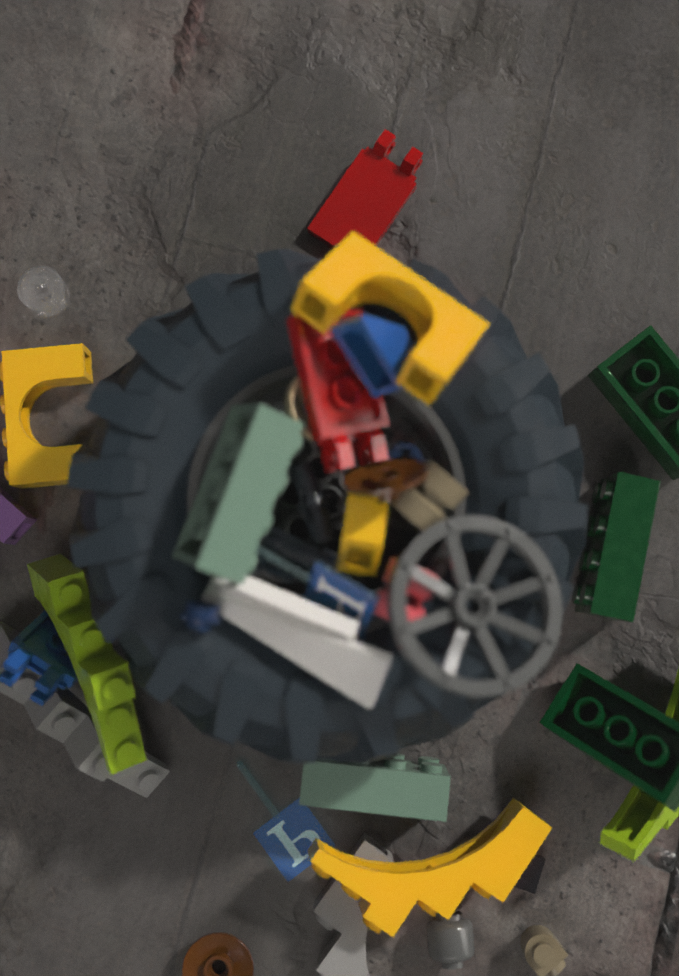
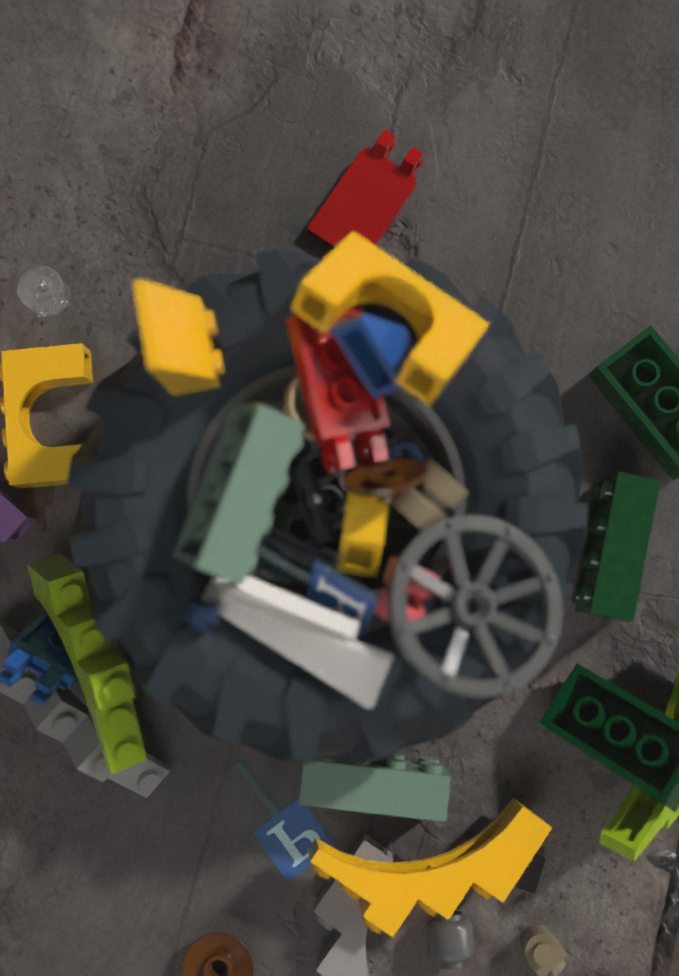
none -> yellow slope [133,279,225,396]

